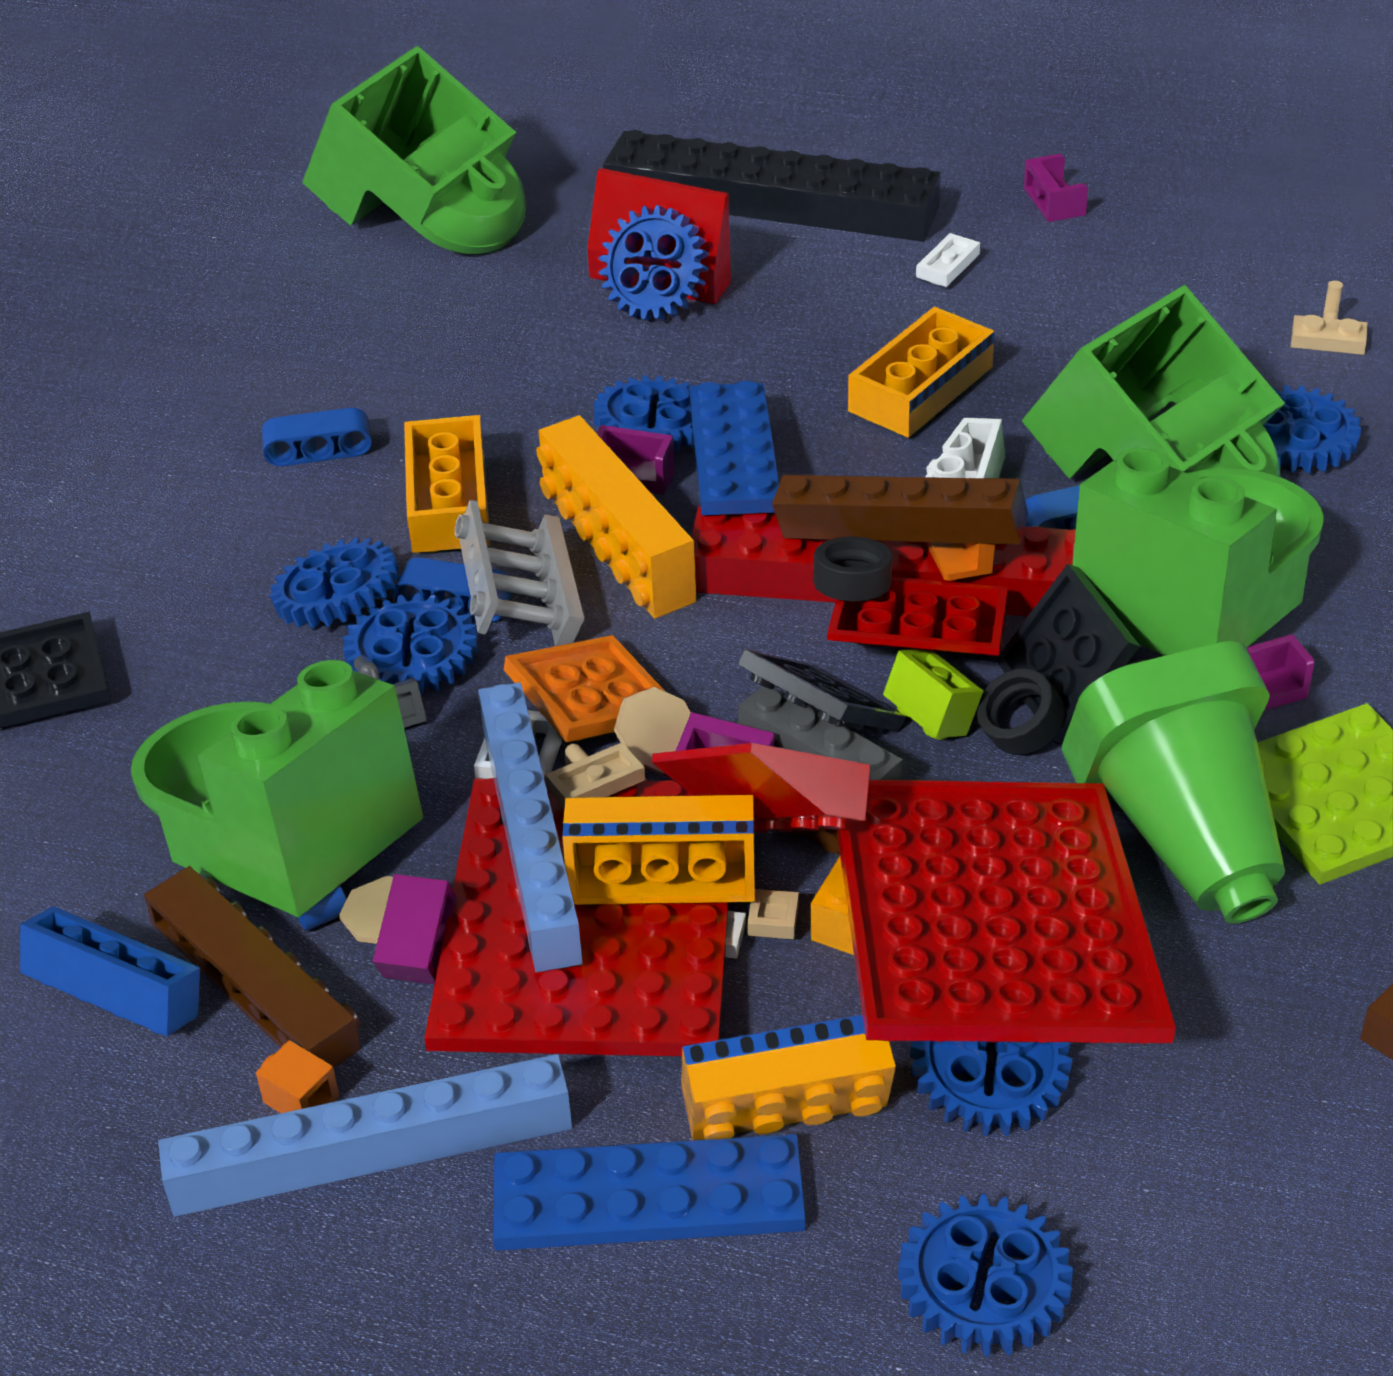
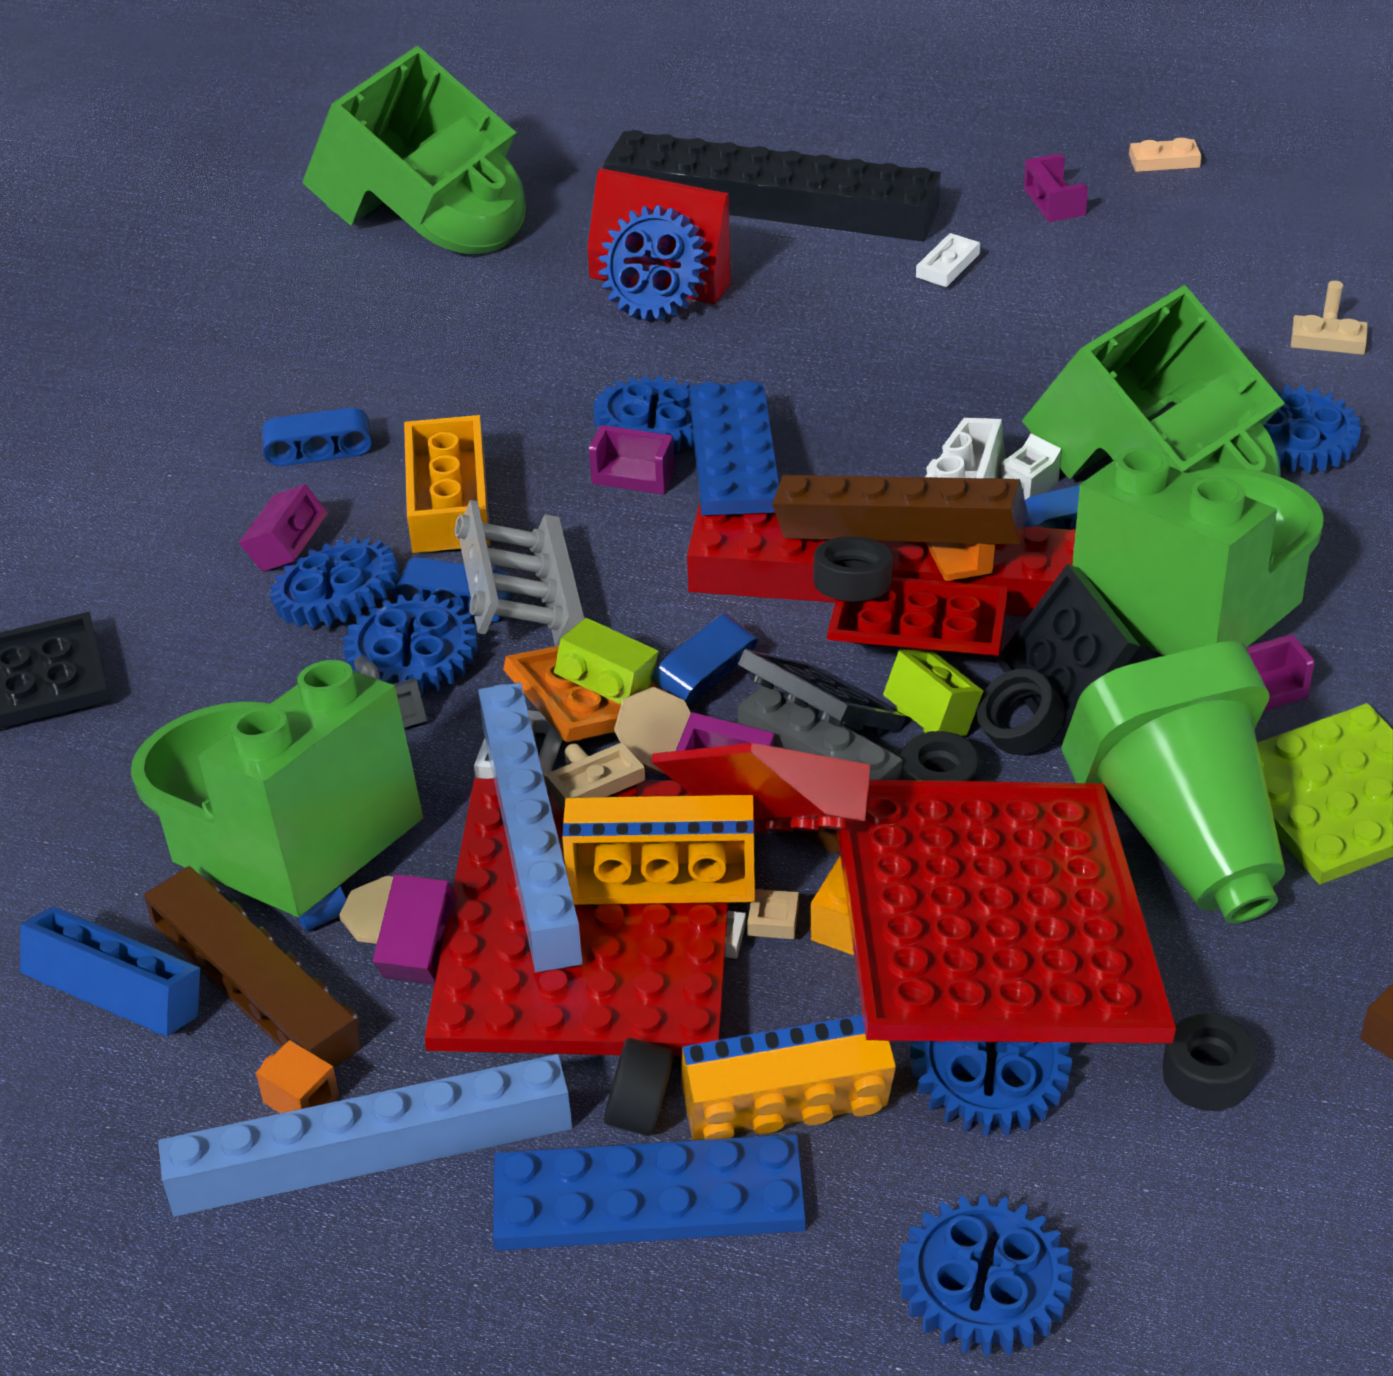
light orange brick [536,415,696,619] -> none
light orange brick [848,306,995,438] -> none
none -> magenta panel [239,483,328,571]
none -> lime brick [554,618,659,705]
none -> black tyre [604,1038,673,1136]
none -> blue beam [652,613,758,706]
none -> black tyre [900,731,980,781]
none -> white window [1000,433,1061,500]
none -> light nougat plate [1129,138,1201,172]
none -> black tyre [1162,1014,1257,1111]

